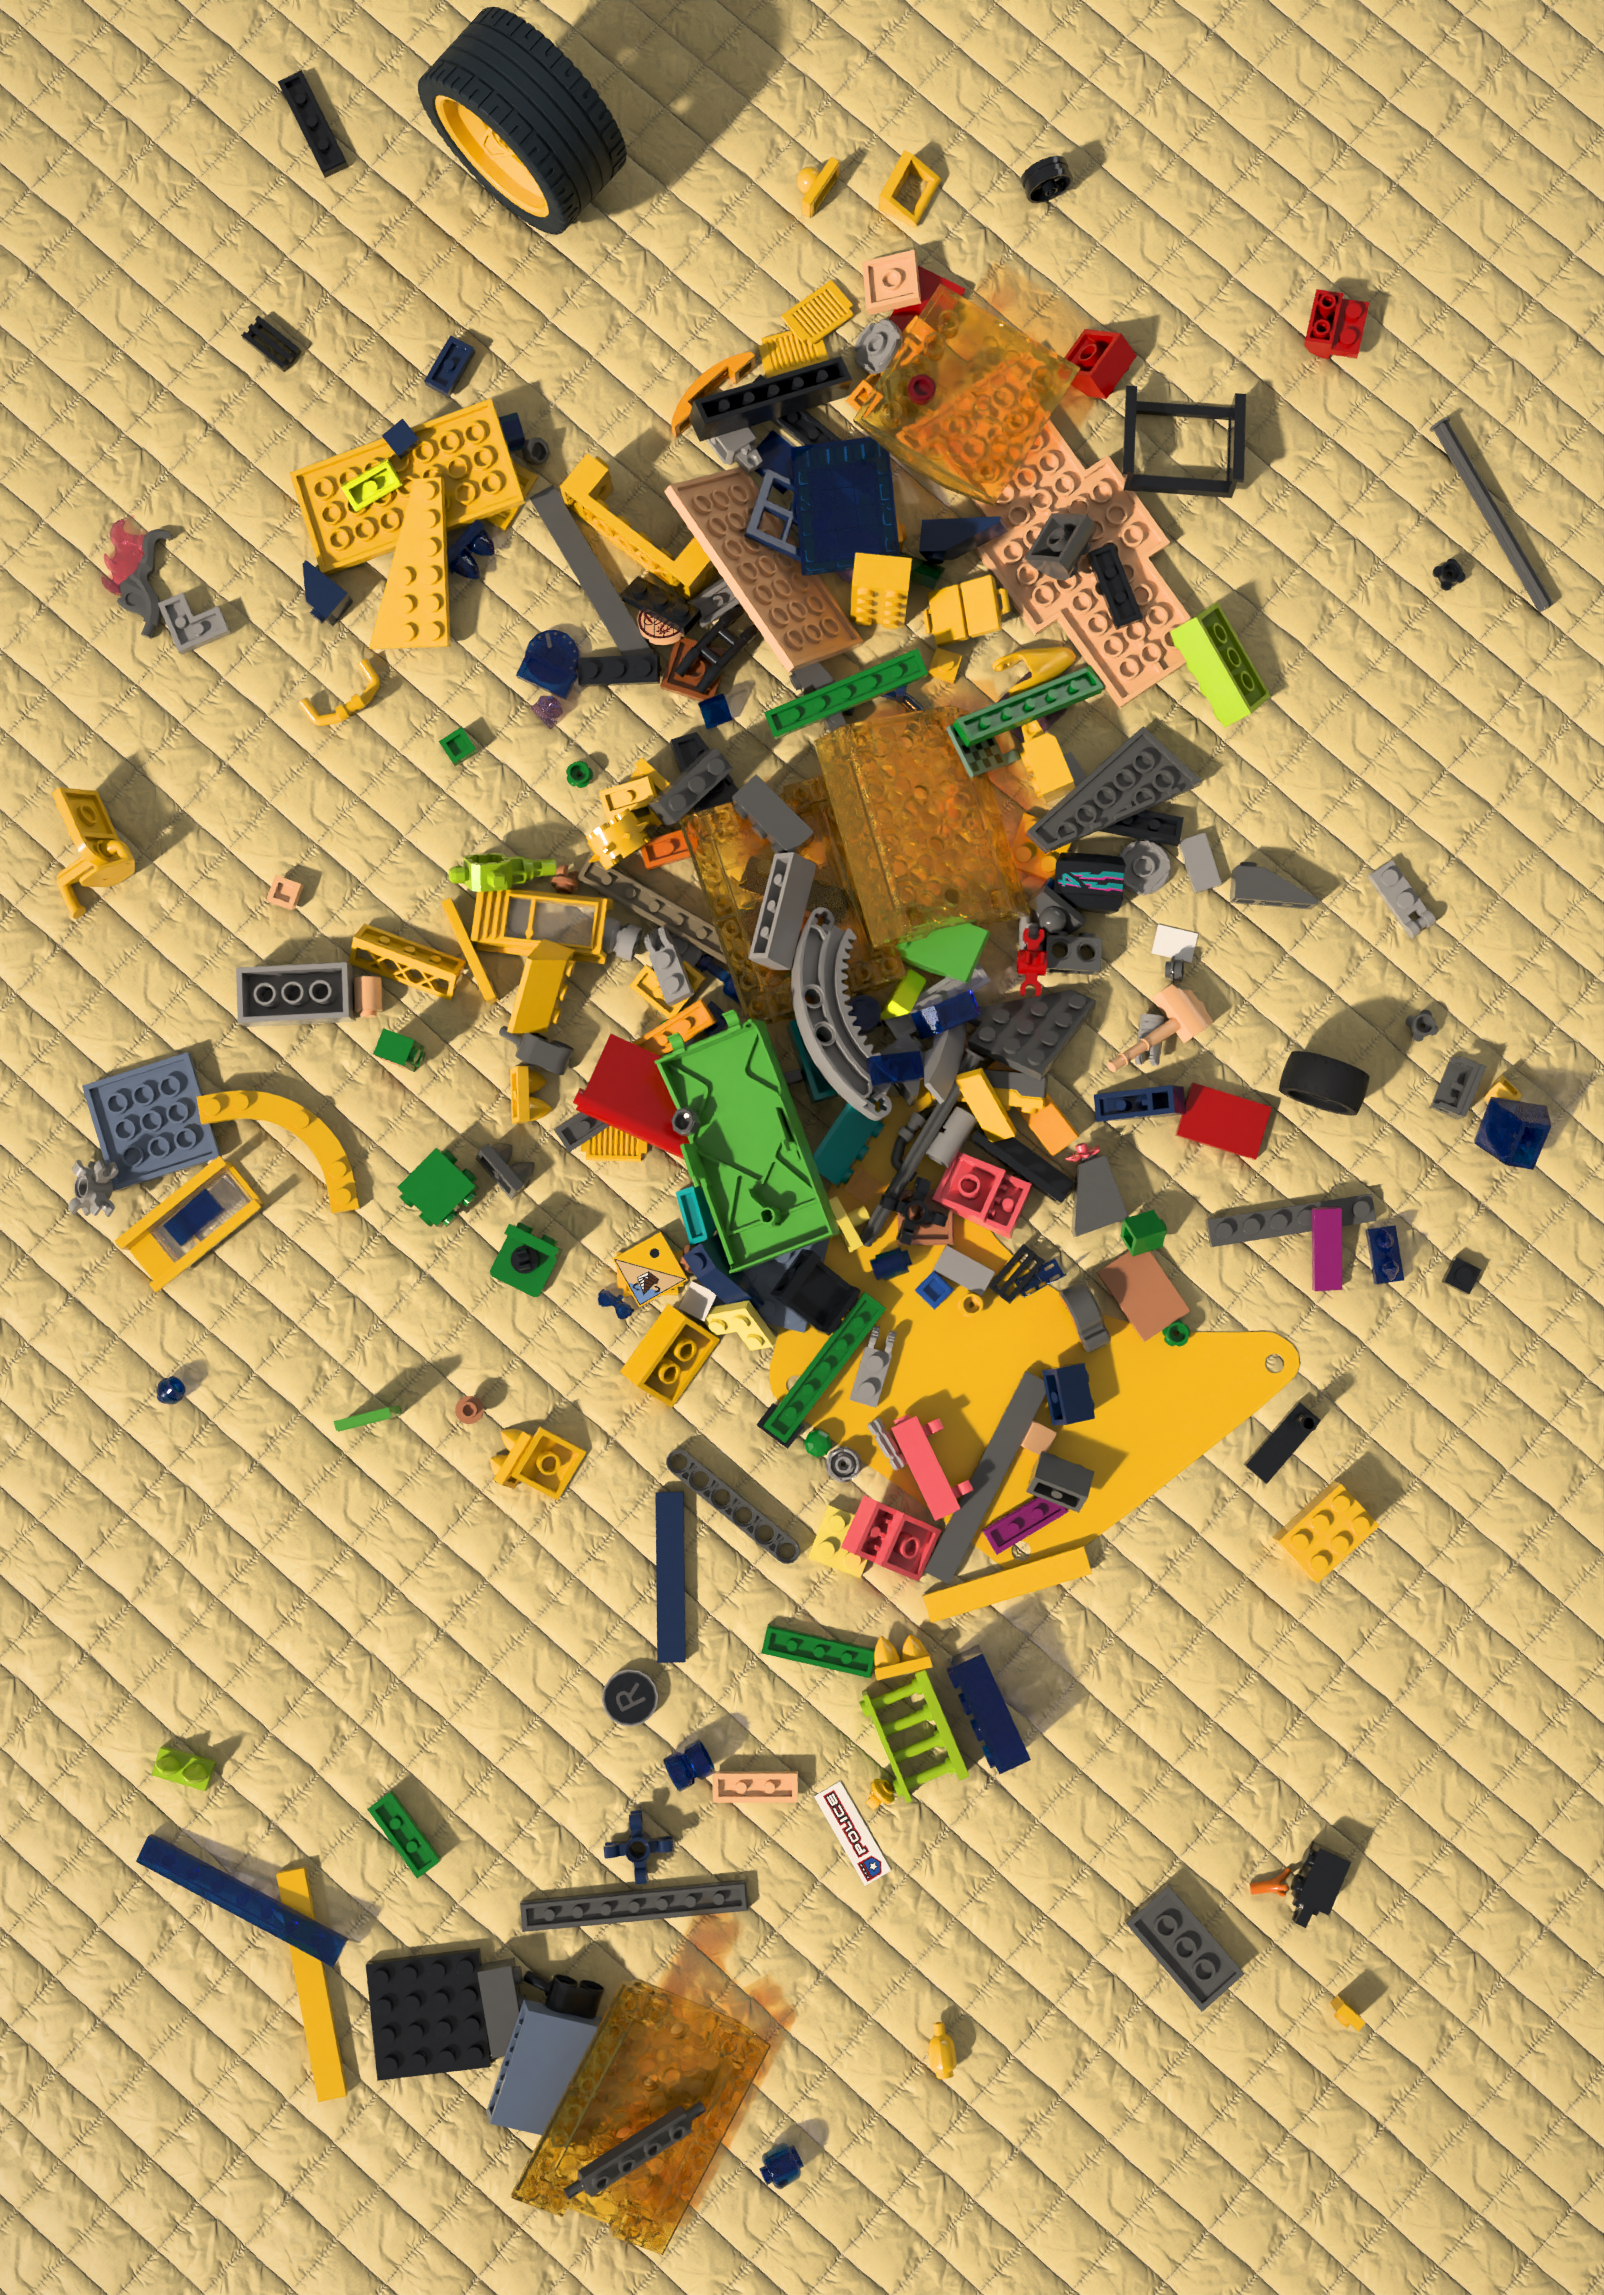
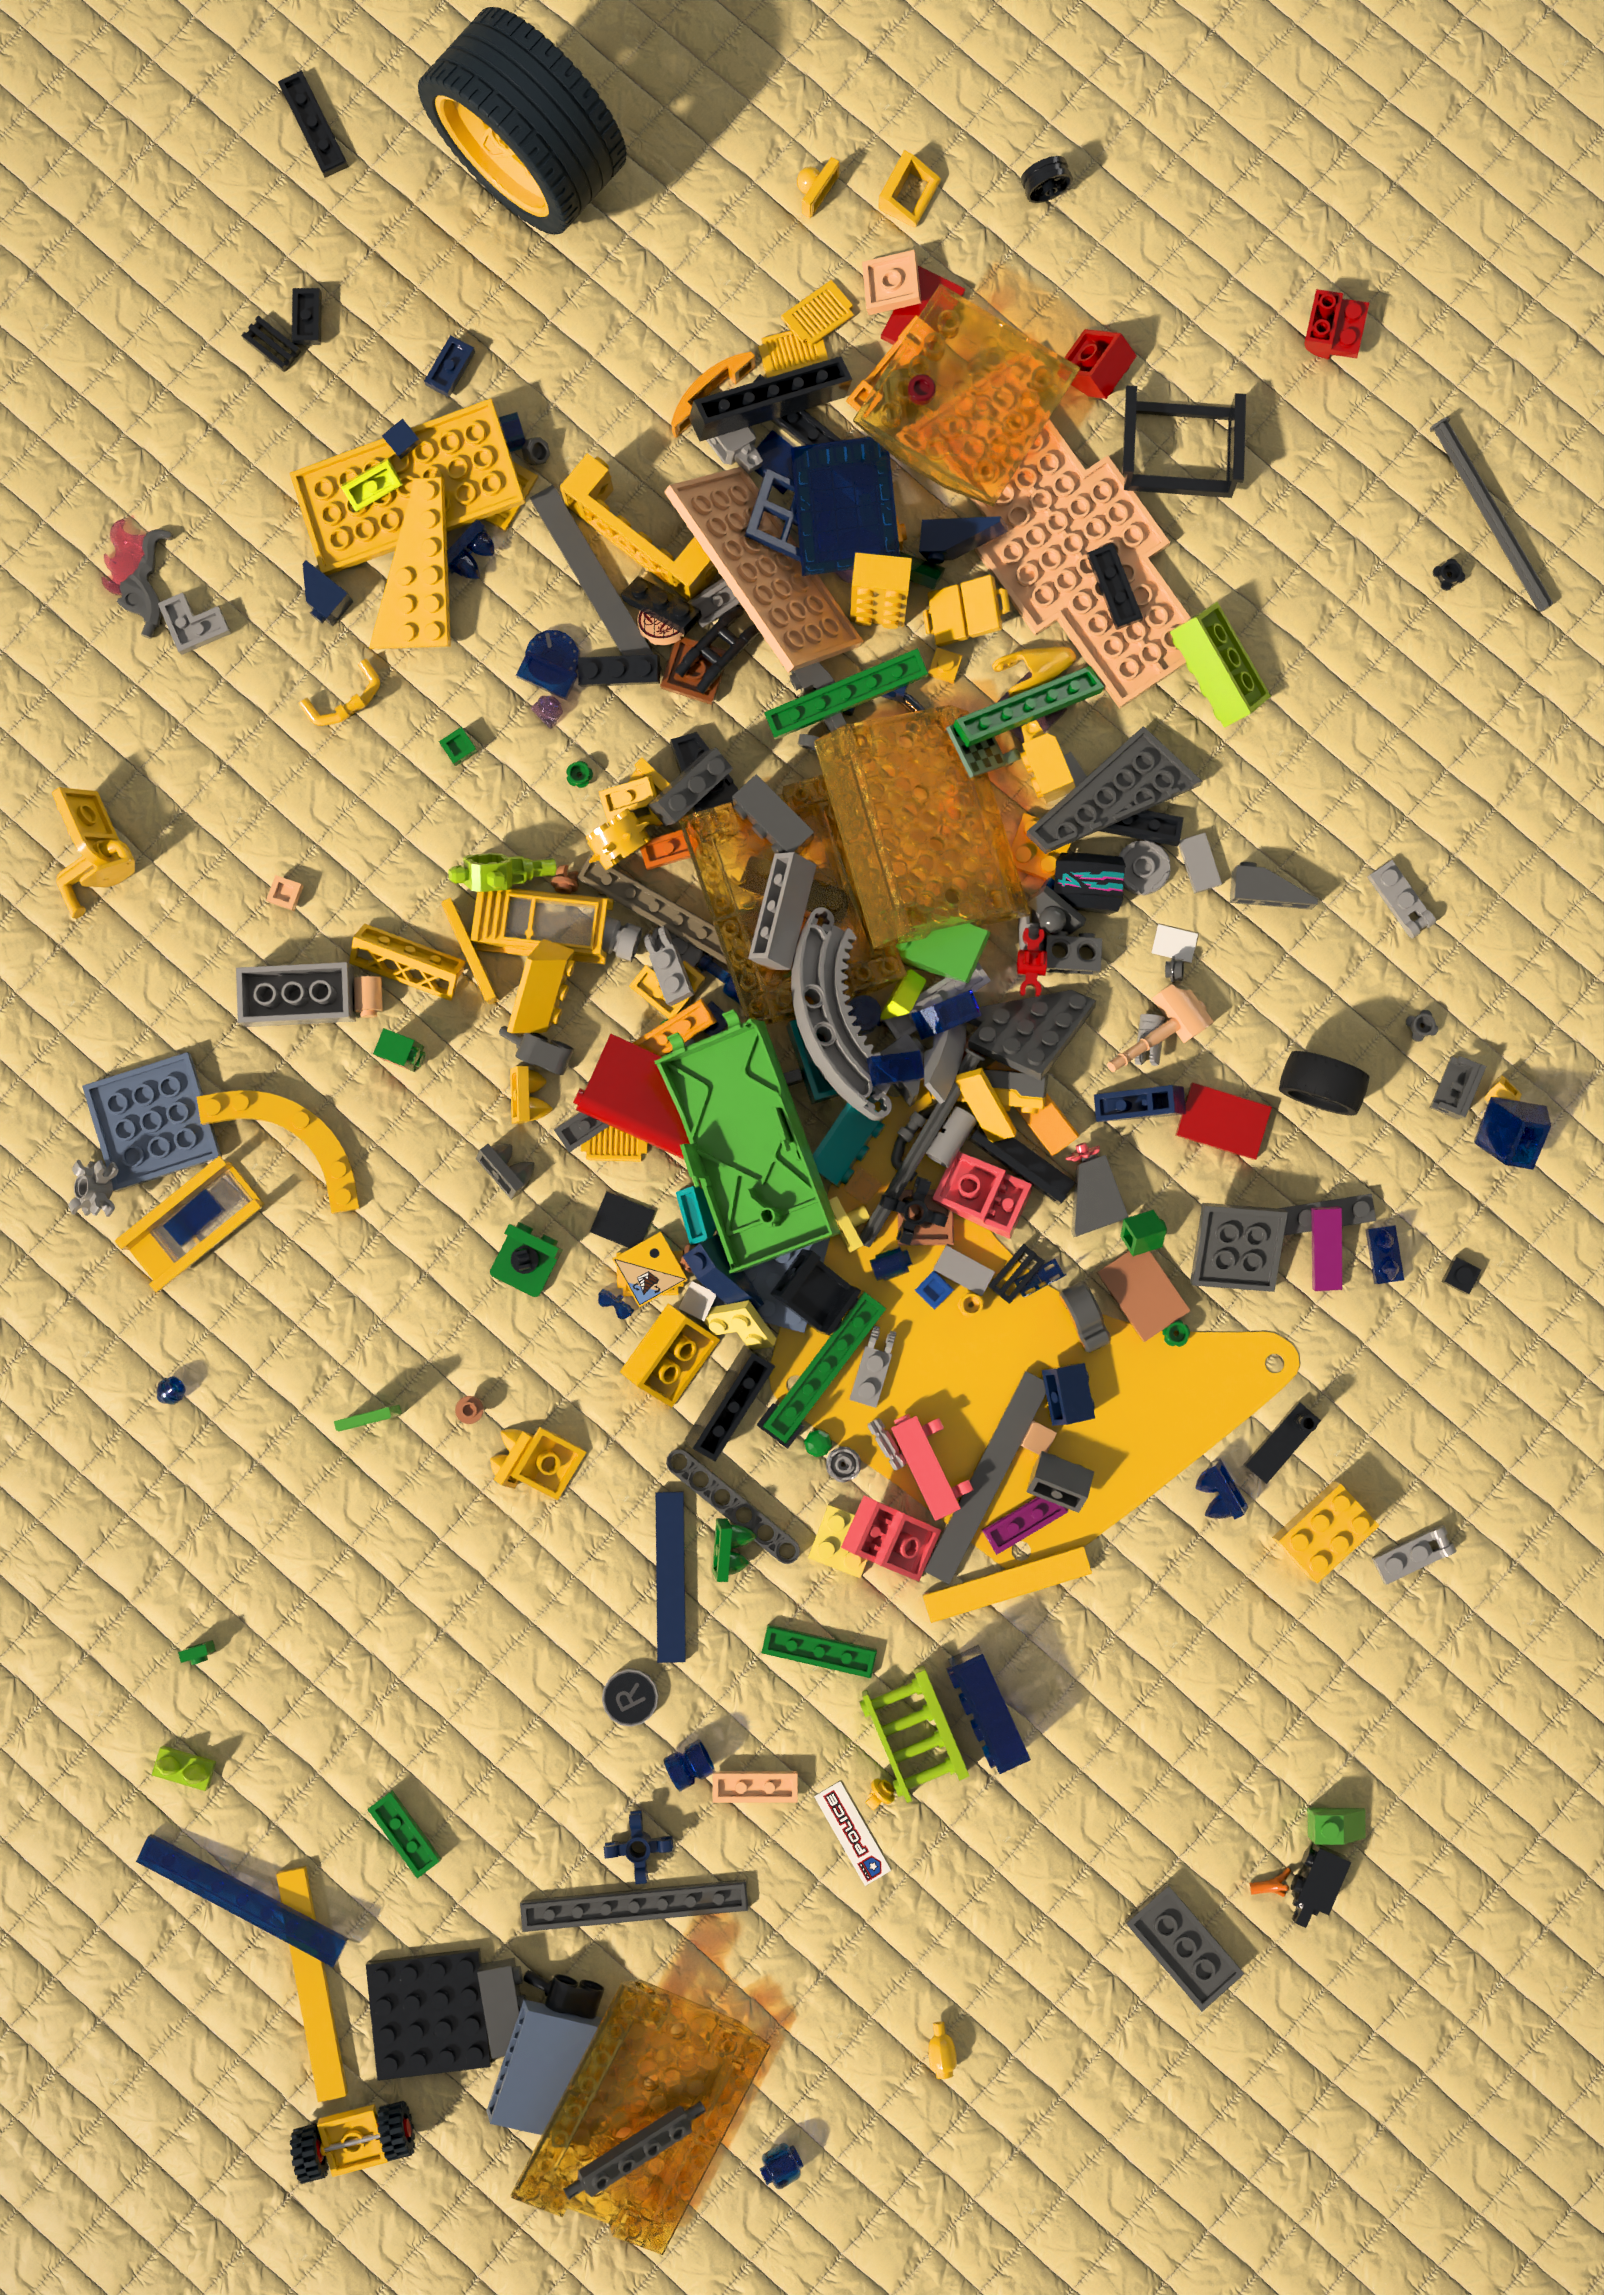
green brick [397,1148,479,1227] -> none
dark grey tile [672,1107,701,1136] -> none
clear blue tile [698,693,732,729] -> none
light grey tile [855,319,903,375] -> none
yellow tile [874,1635,932,1680] -> none
dark grey brick [1025,513,1096,580] -> none
yellow plate [1330,1995,1366,2032] -> none
none -> green plate [178,1640,216,1665]
none -> plate [290,2101,415,2184]
none -> black plate [292,288,322,345]
none -> black window [590,1191,655,1248]
none -> black brick [685,1345,775,1462]
none -> green tile [712,1518,756,1582]
none -> dark grey tile [798,734,826,751]
none -> dark grey plate [1190,1202,1288,1292]
none -> clear blue tile [1195,1458,1249,1520]
none -> bright green slope [1307,1808,1366,1845]
none -> light grey plate [1372,1525,1457,1585]

